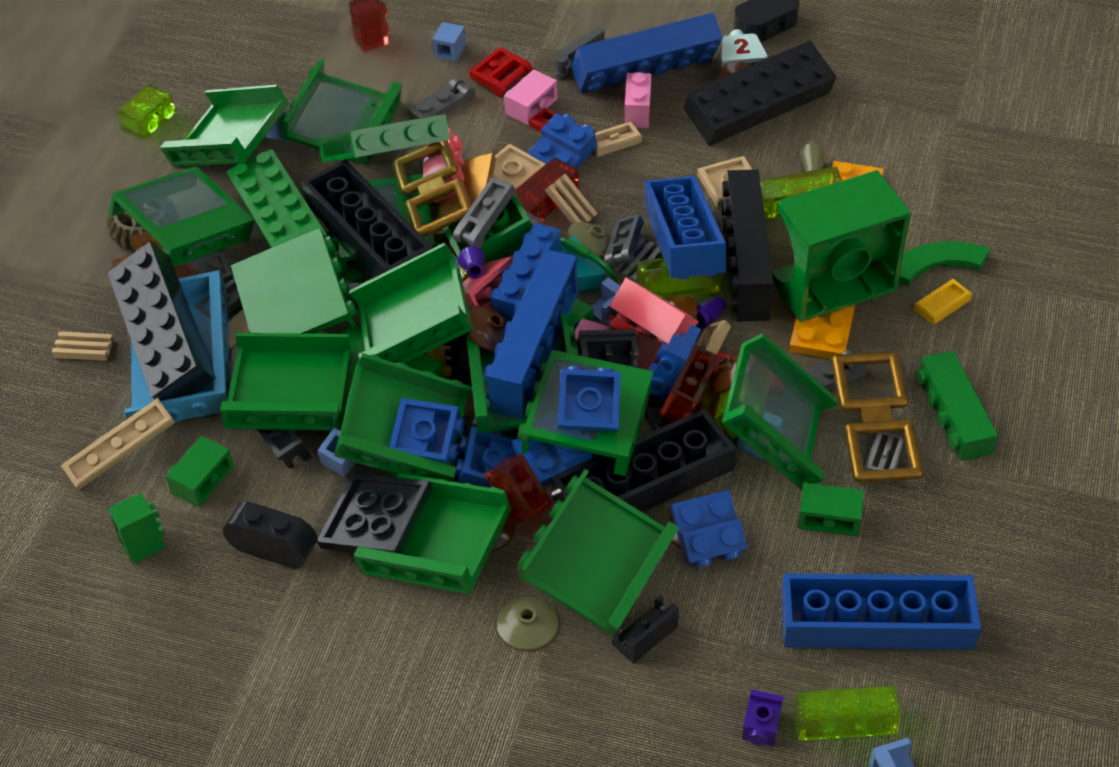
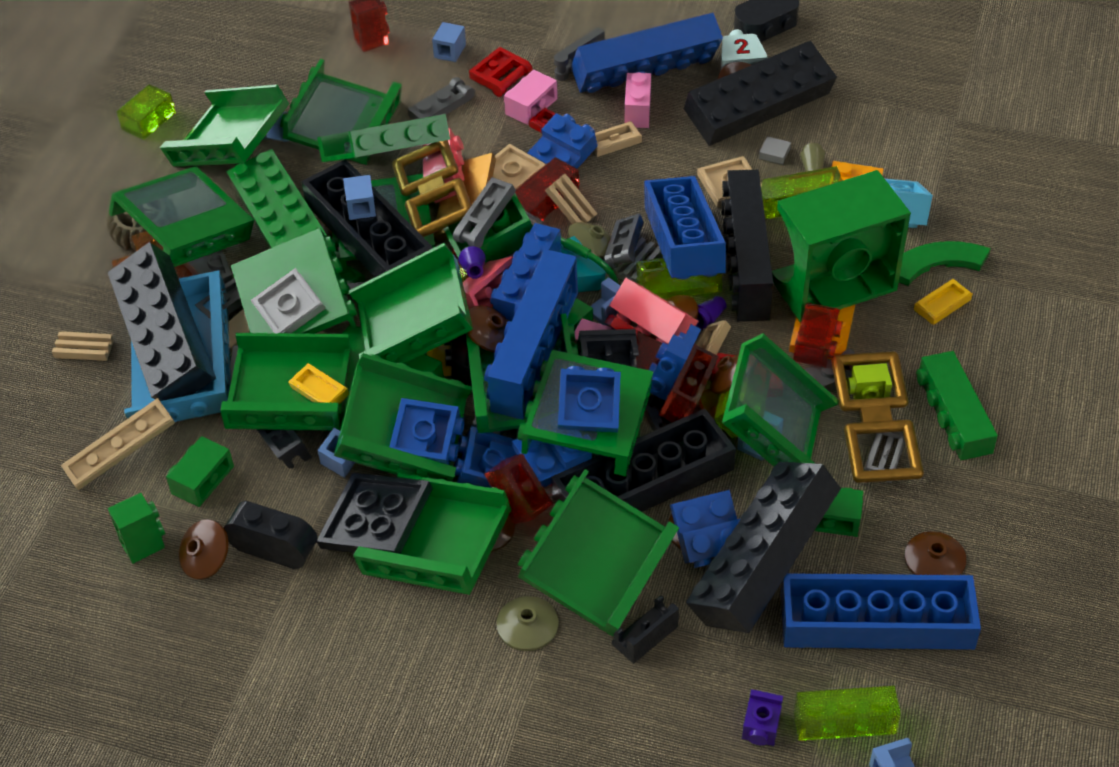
none -> reddish brown dish [179,519,229,580]
none -> light grey tile [251,268,326,333]
none -> yellow tile [288,363,349,404]
none -> medium blue brick [343,175,376,220]
none -> black brick [686,461,841,633]
none -> light grey tile [759,136,791,165]
none -> clear red brick [793,303,843,368]
none -> lime brick [847,363,892,399]
none -> medium azure slope [885,179,933,228]
none -> reddish brown dish [904,531,966,575]

